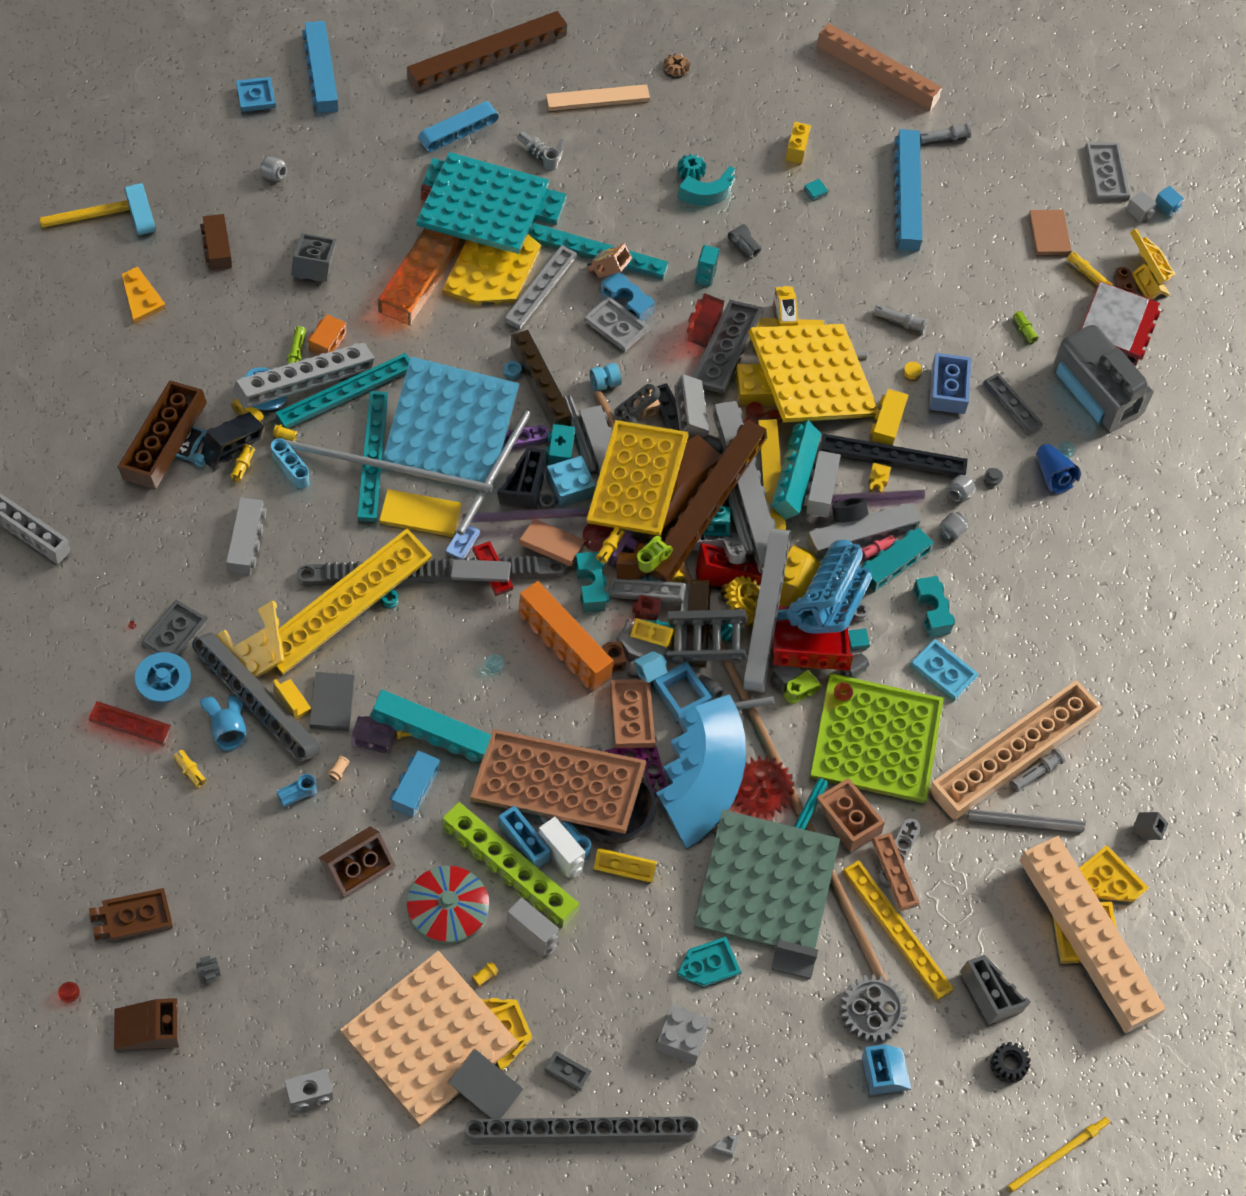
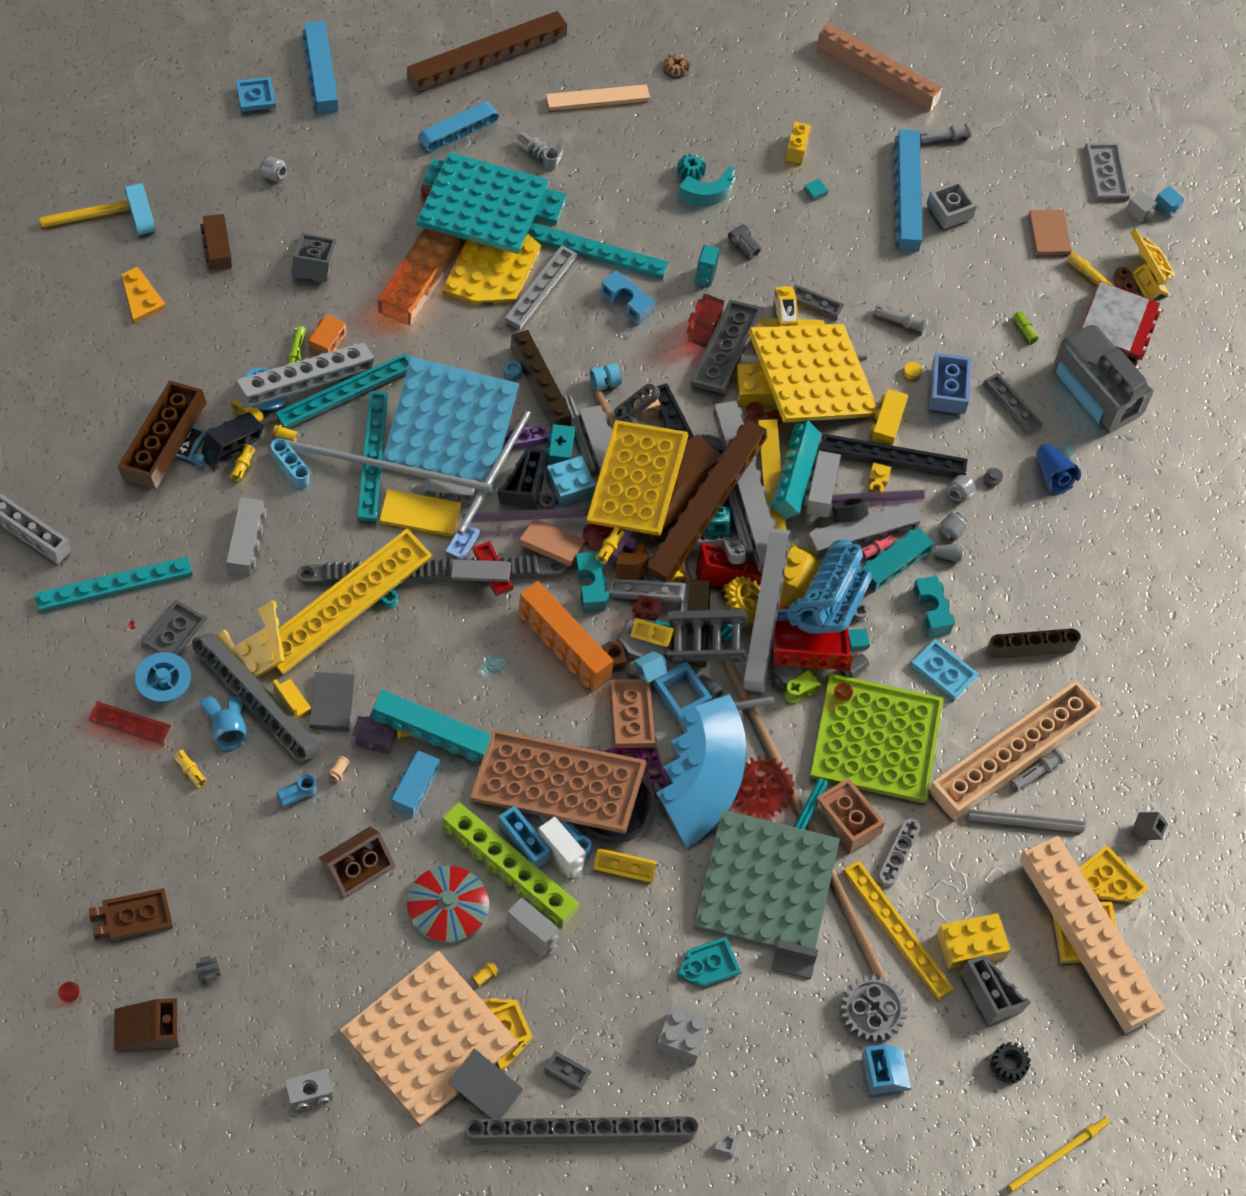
light grey plate [584,296,649,352] -> none
nougat torso [587,243,632,278] -> none
lime piece [637,536,673,573] -> none
light grey brick [674,374,709,439] -> none
nougat tile [871,832,920,911] -> none
none -> teal plate [34,556,193,613]
none -> light grey beam [423,478,479,504]
none -> dark grey tile [793,284,844,321]
none -> light grey brick [927,180,977,229]
none -> light grey cone [935,544,963,562]
none -> yellow brick [936,913,1011,971]
none -> dark brown beam [986,628,1081,659]

